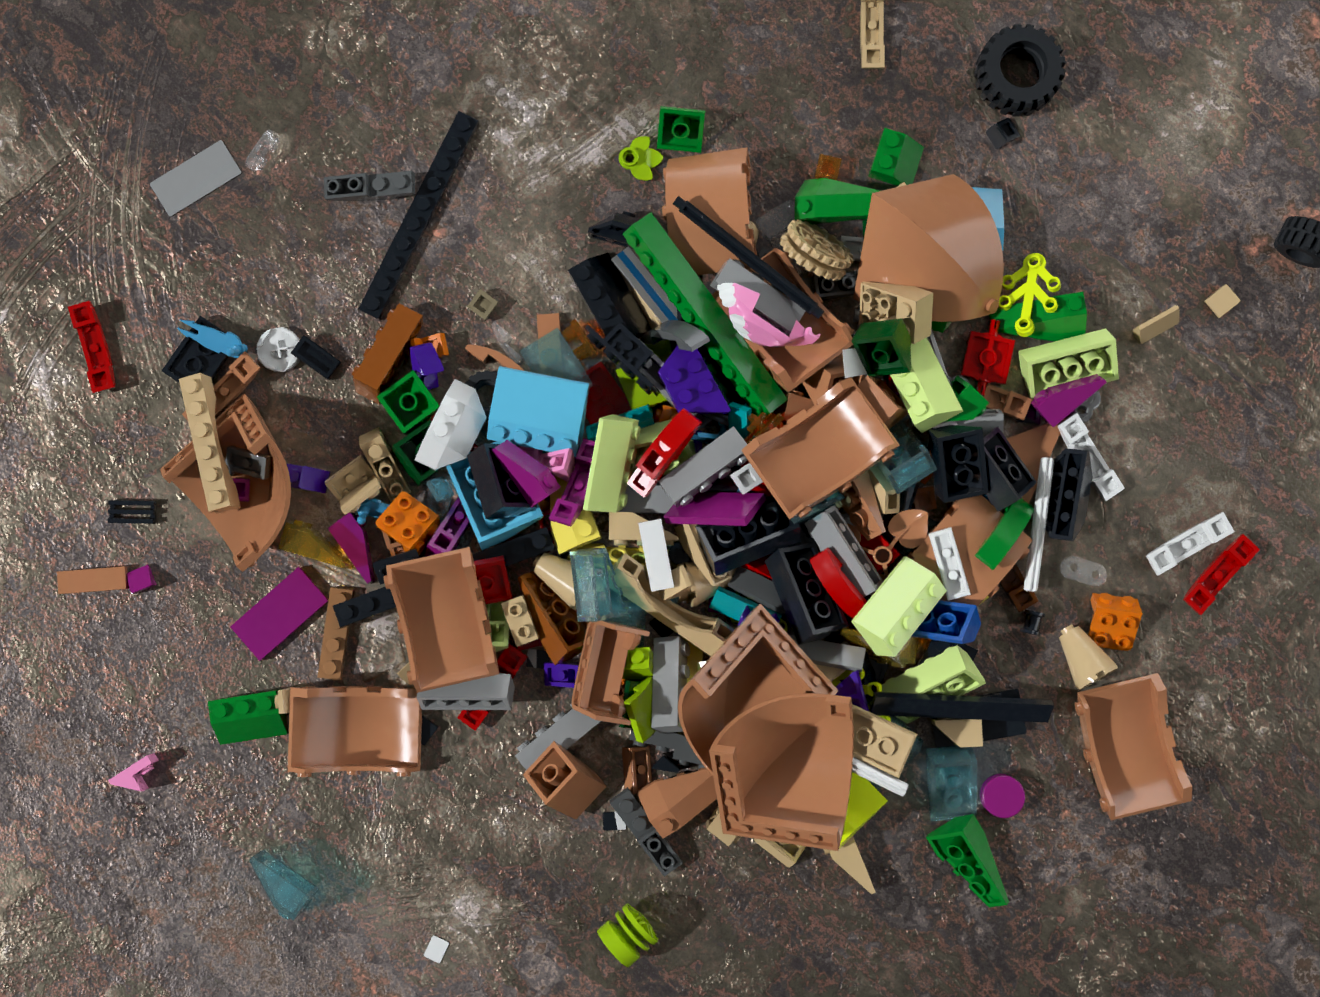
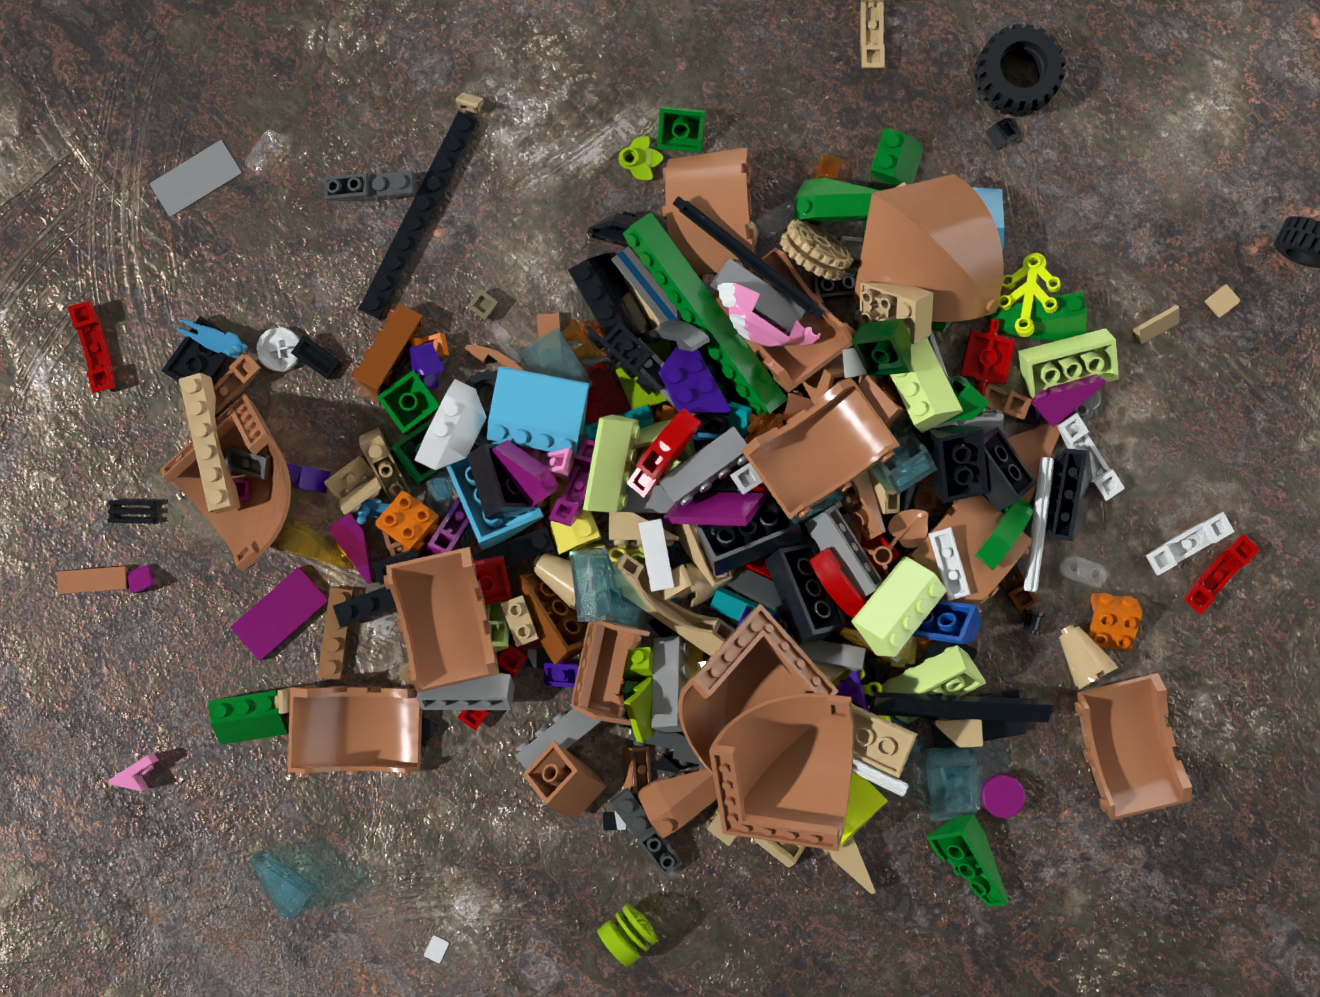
none -> tan slope [455,93,483,114]

